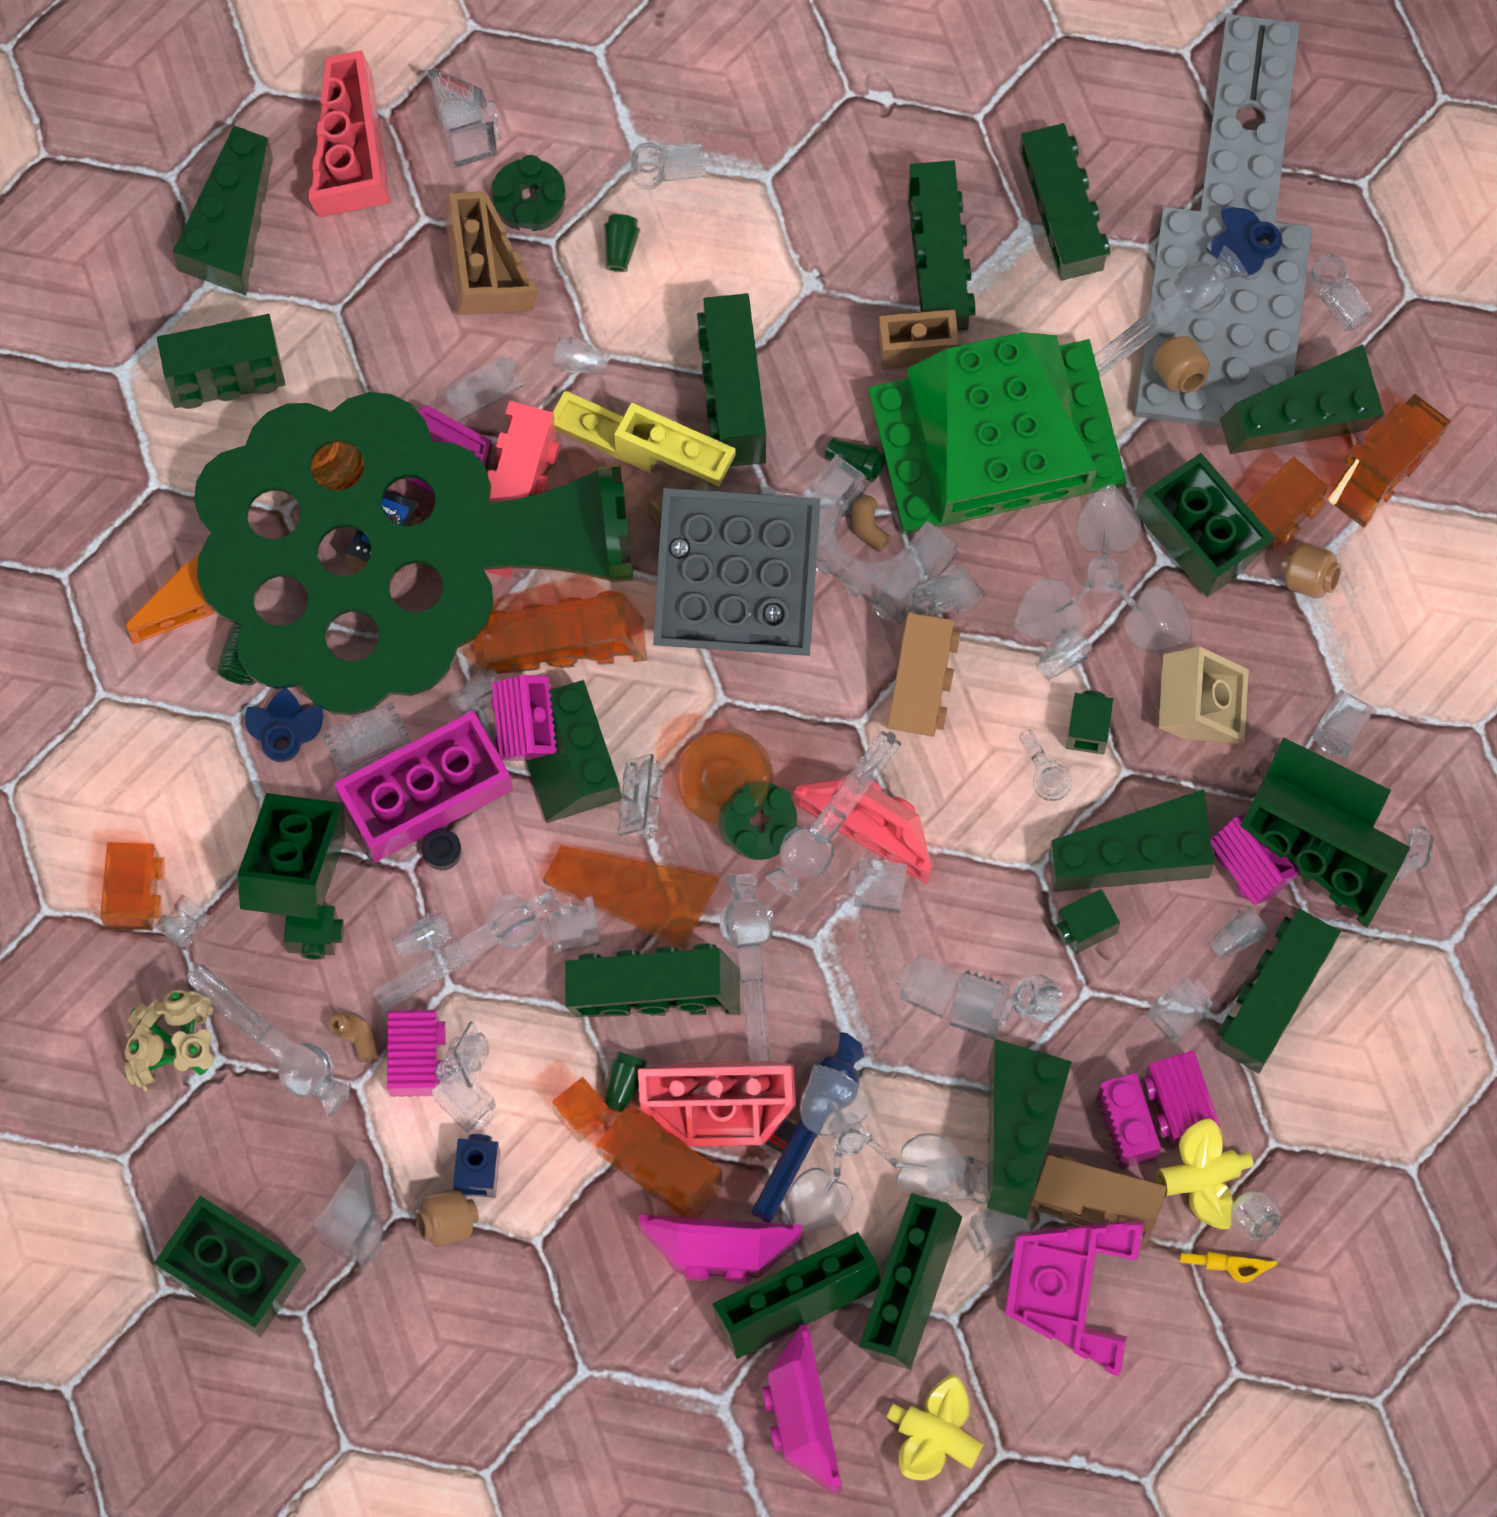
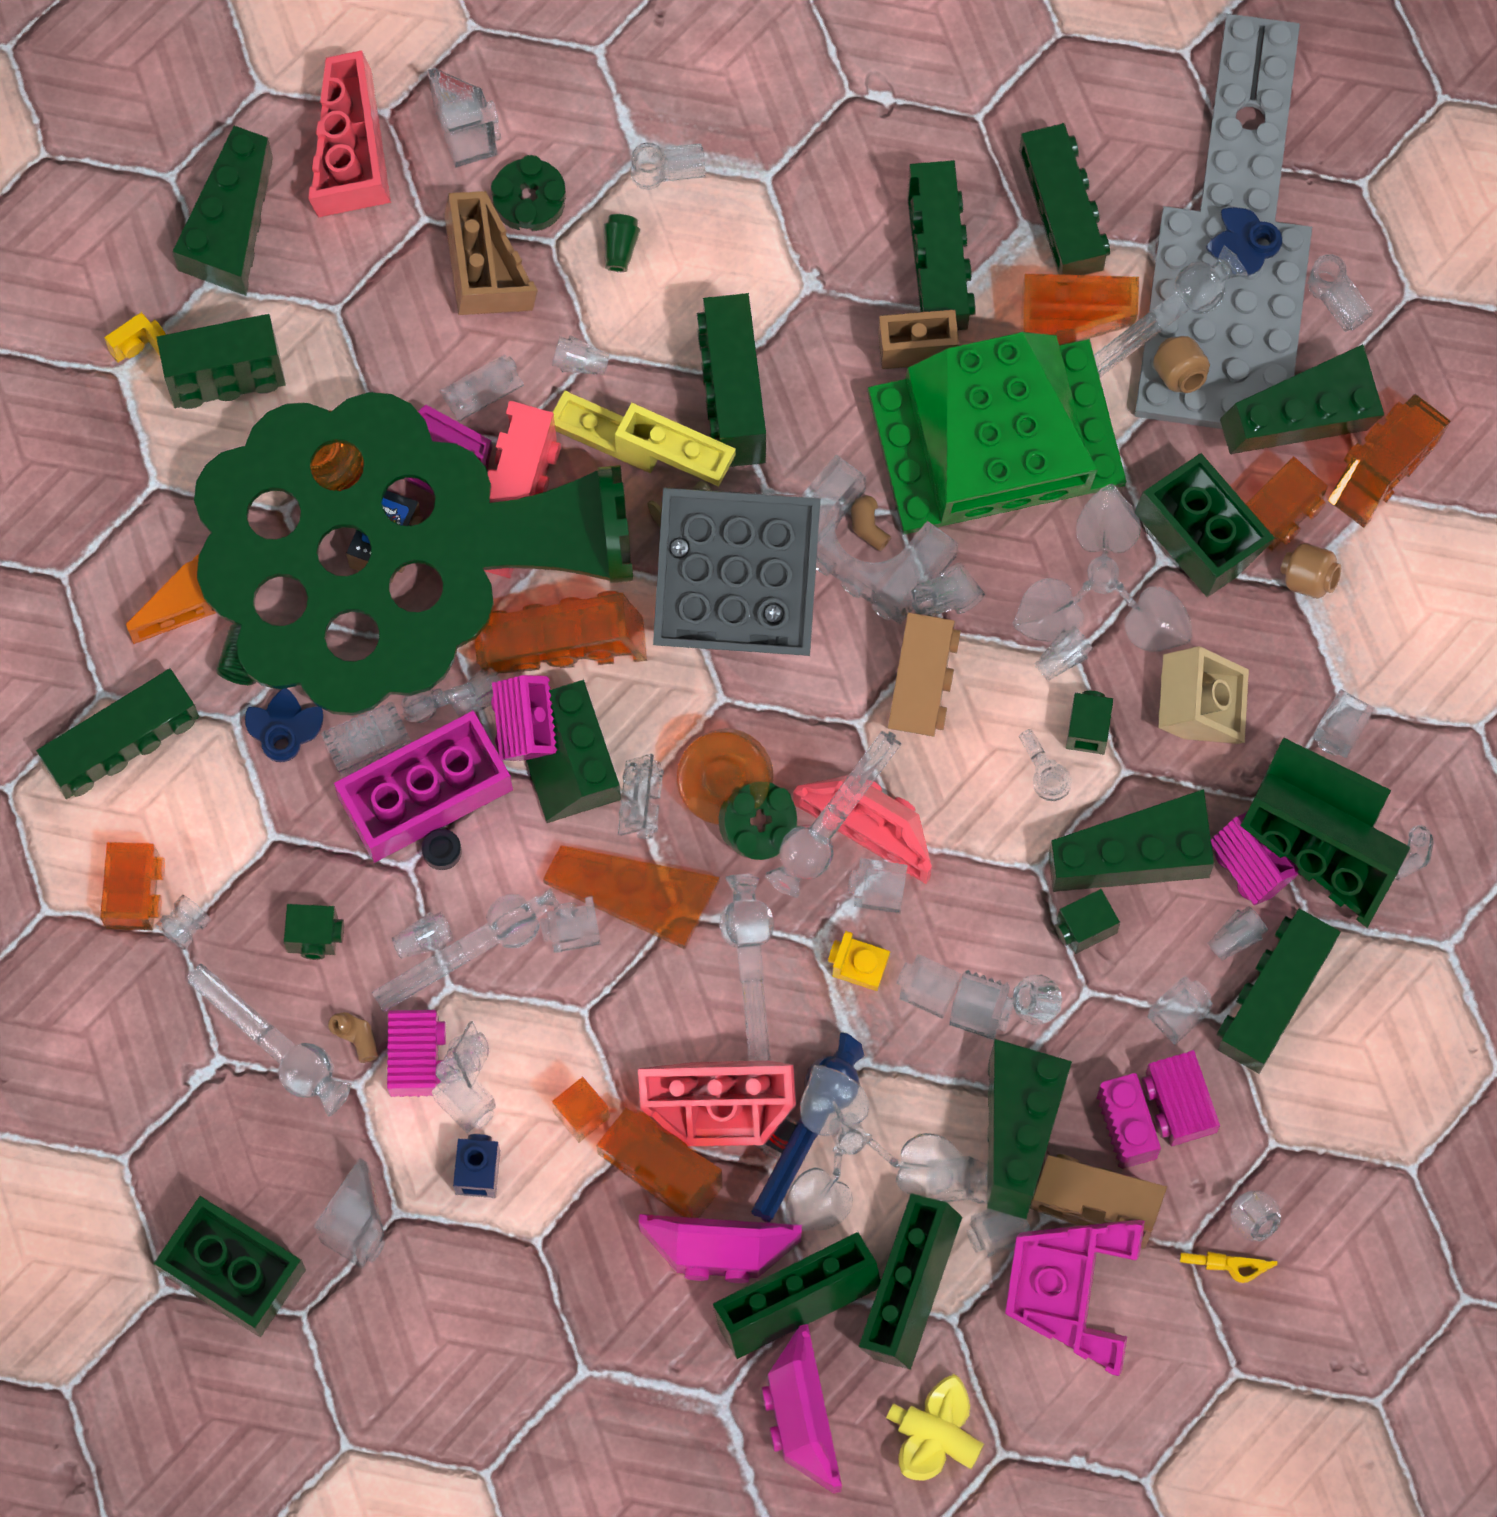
tan plant [124,990,214,1091] -> none
dark green brick [237,793,346,919] -> none
medium nougat head [415,1189,479,1247] -> none
dark green wedge [565,943,740,1017] -> none
dark green cone [602,1051,647,1114] -> none
dark green cone [825,438,884,482] -> none
light yellow plant [1156,1118,1253,1229] -> none
none -> dark green brick [36,668,199,800]
none -> yellow bracket [104,312,166,363]
none -> clear plate [401,682,476,723]
none -> yellow bracket [828,931,890,991]
none -> clear orange wedge [1021,274,1139,345]

